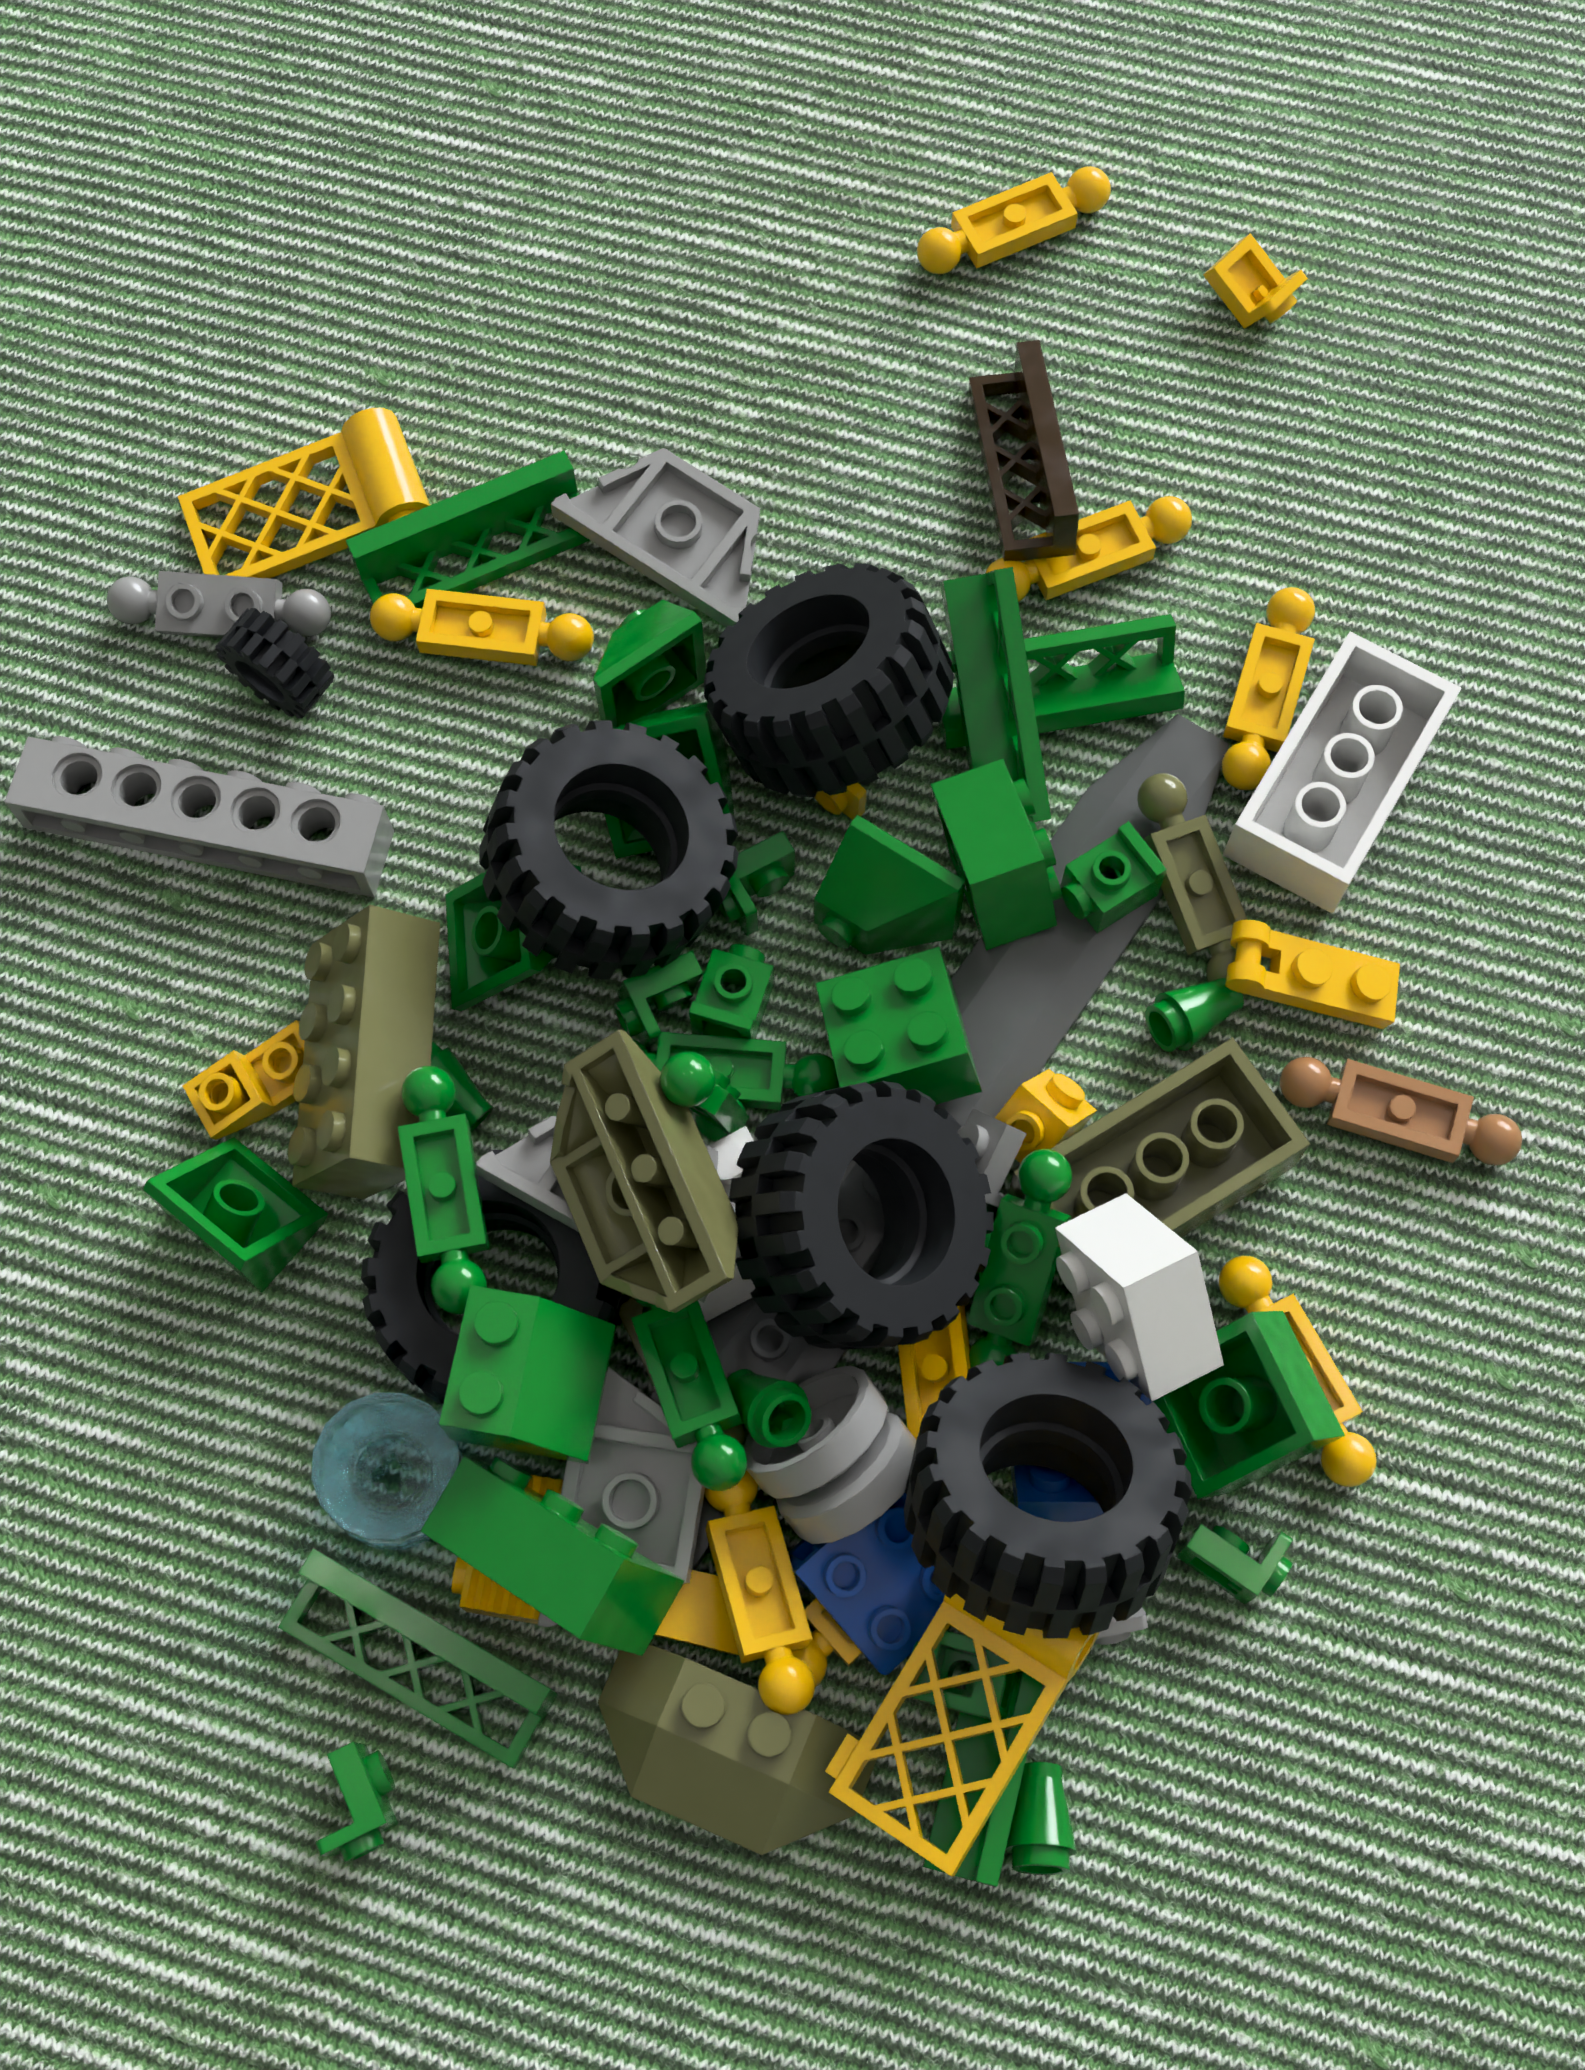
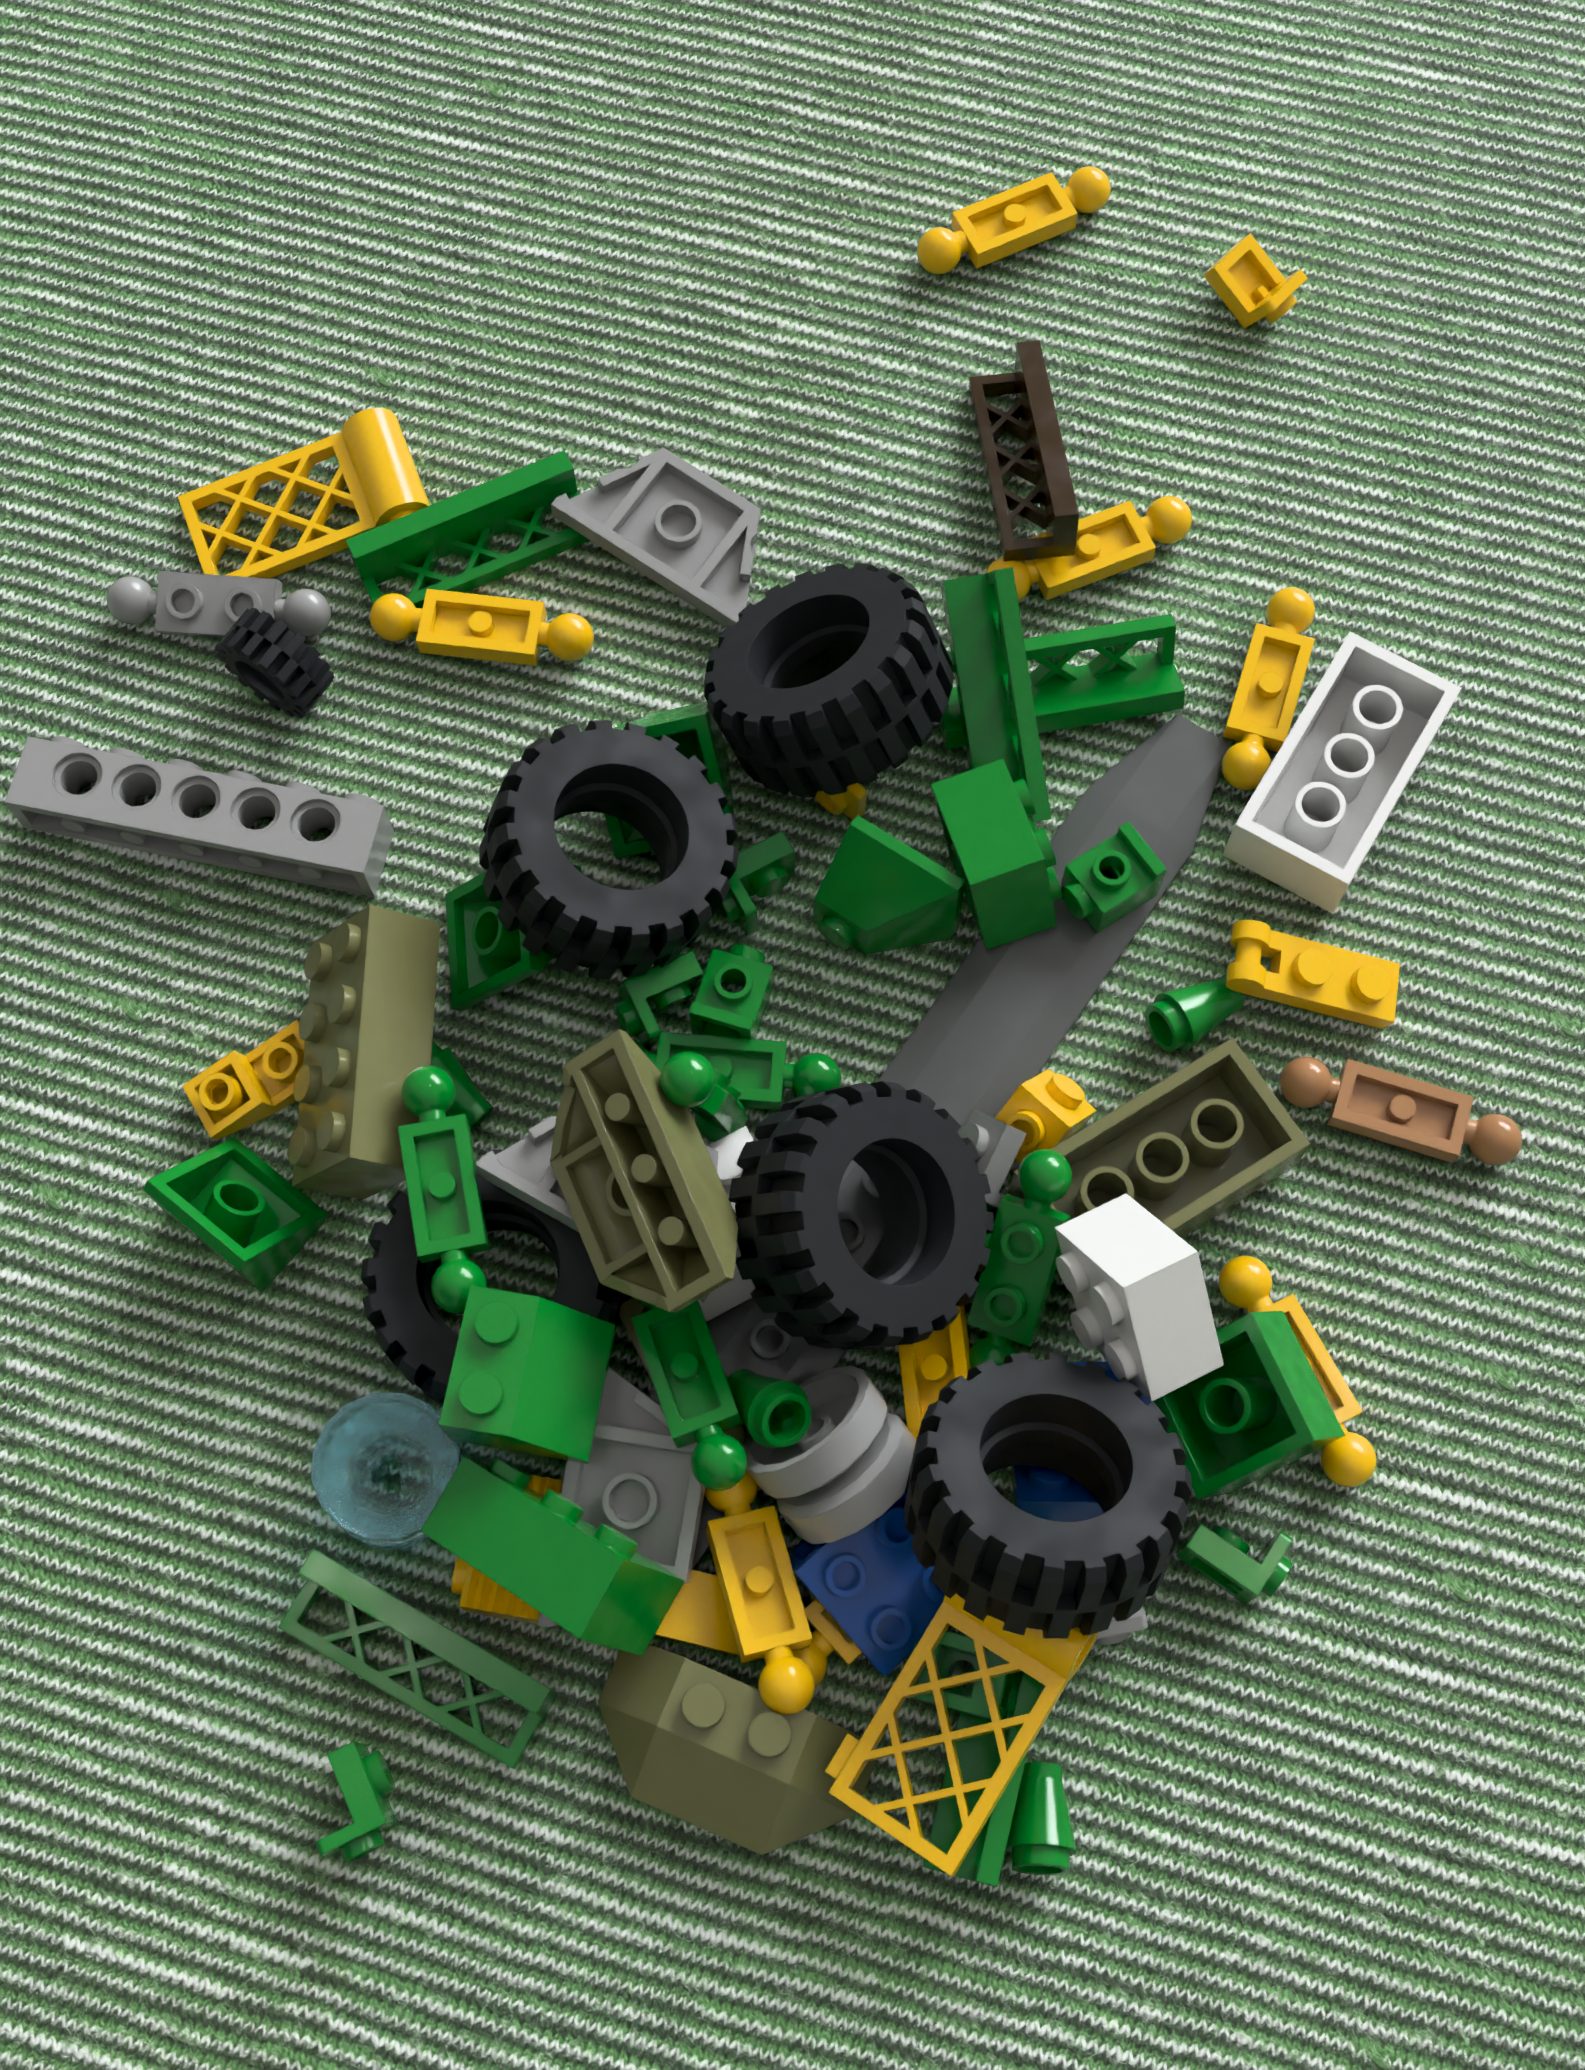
green slope [593,600,707,728] -> none
green brick [816,946,982,1105] -> none
olive plate [1137,773,1248,994] -> none

